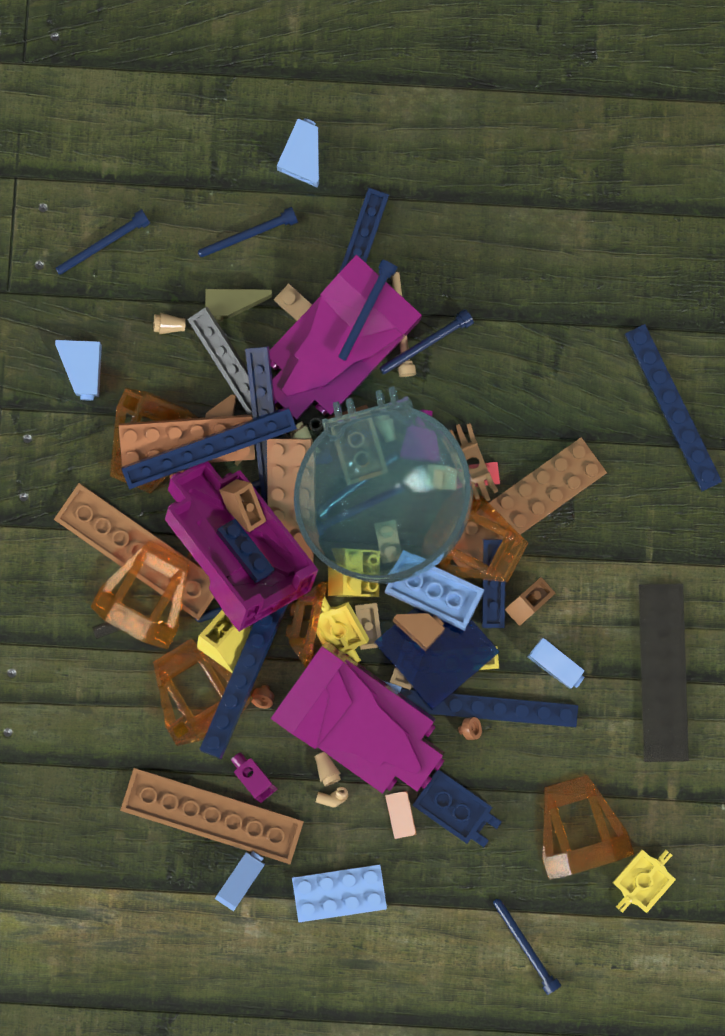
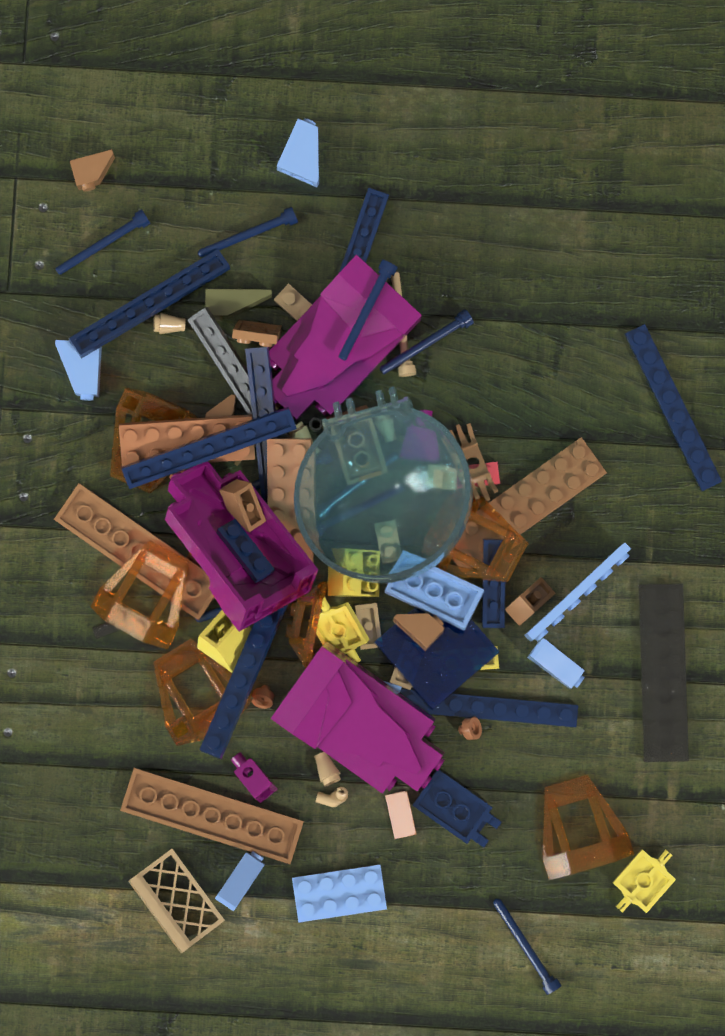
none -> dark blue plate [69,249,230,359]
none -> medium nougat slope [70,149,115,192]
none -> tan fence [128,849,225,953]
none -> medium nougat plate [232,320,282,347]
none -> light blue plate [524,543,631,642]

